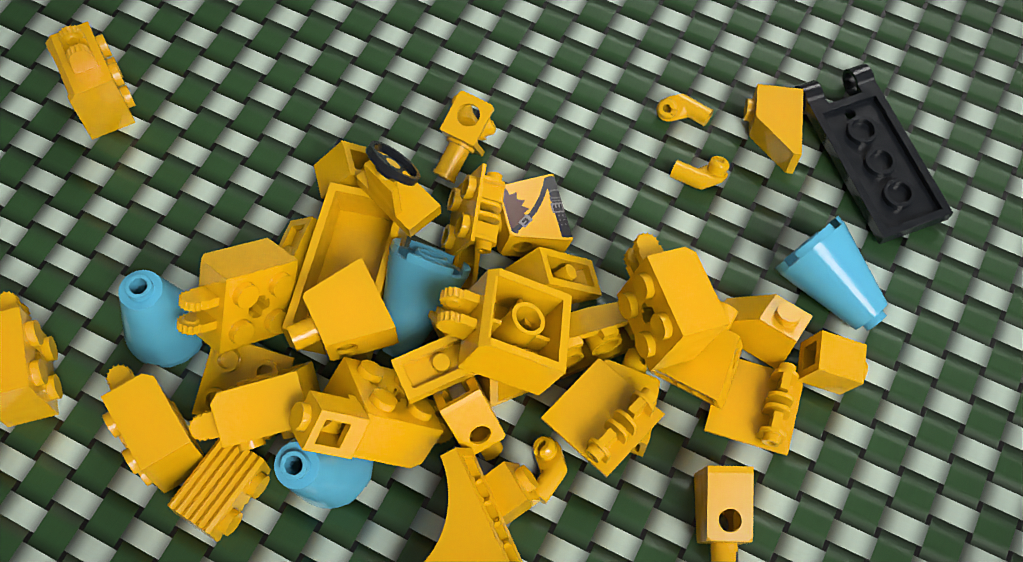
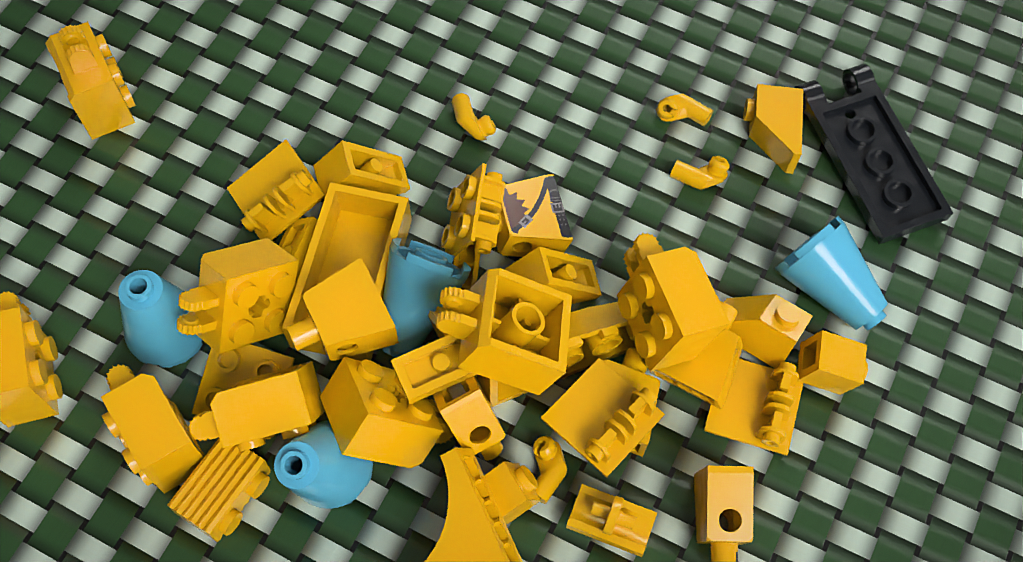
yellow brick [289,390,371,459] -> none
yellow piece [356,141,441,238] -> none
yellow bracket [433,91,494,184] -> none
none -> yellow hinge [227,140,326,240]
none -> yellow hips [566,484,657,557]

